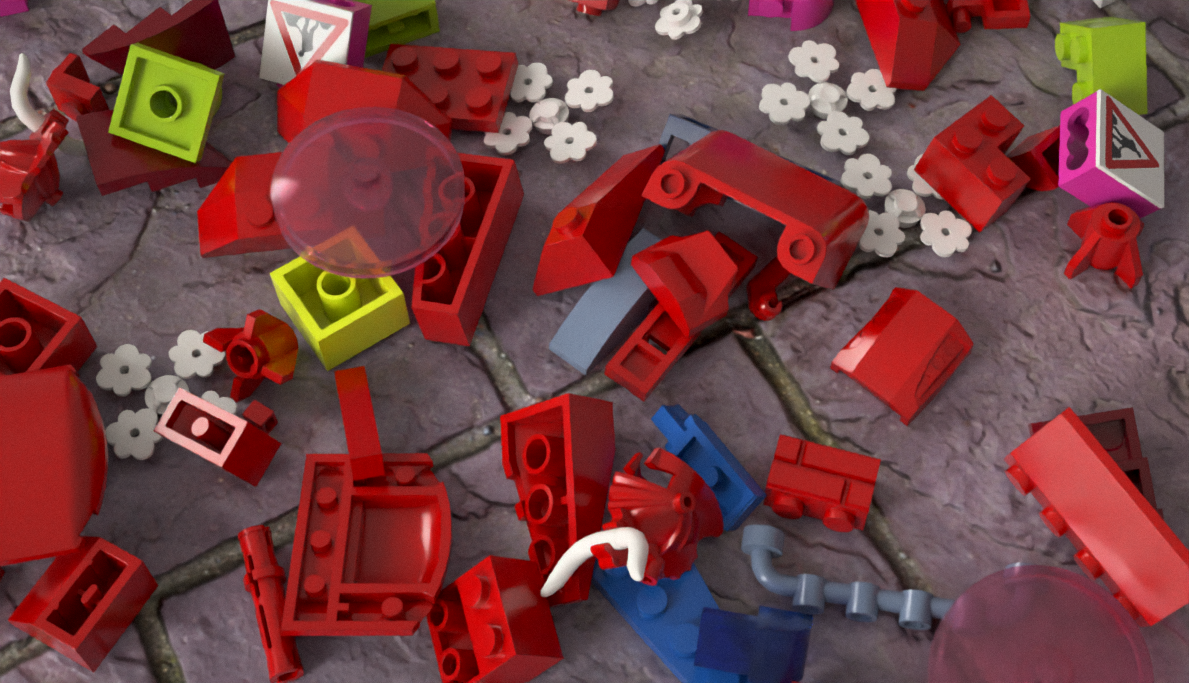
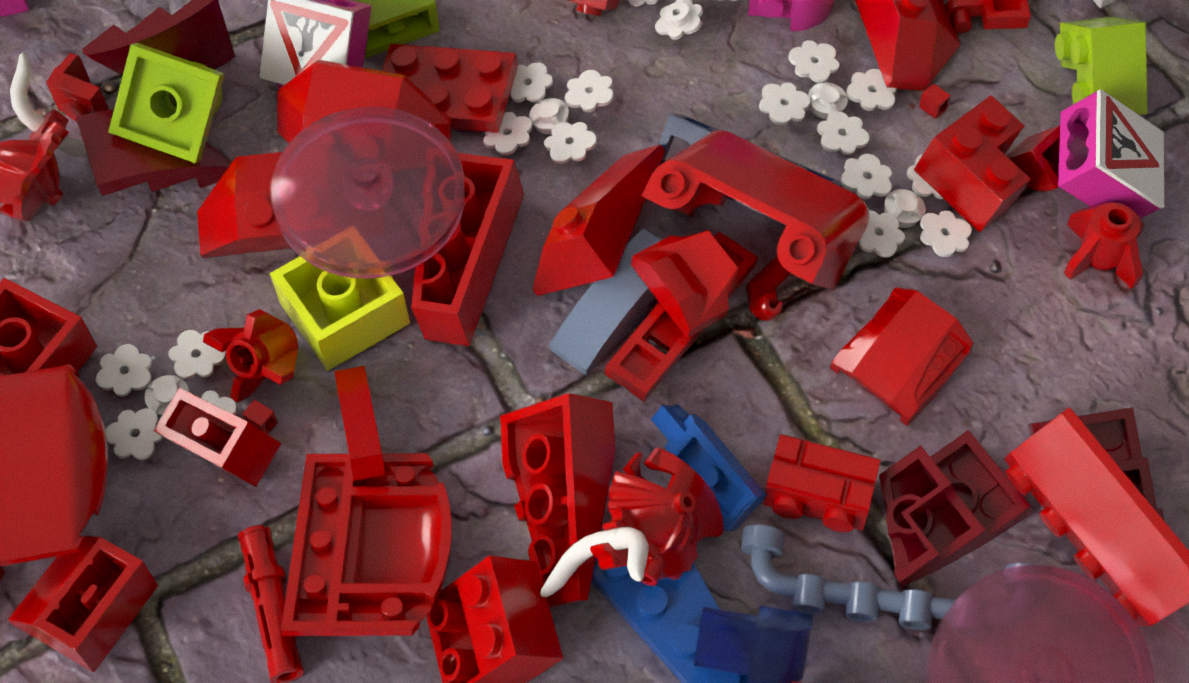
none -> dark red slope [879,430,1033,586]
none -> red piece [919,83,951,119]

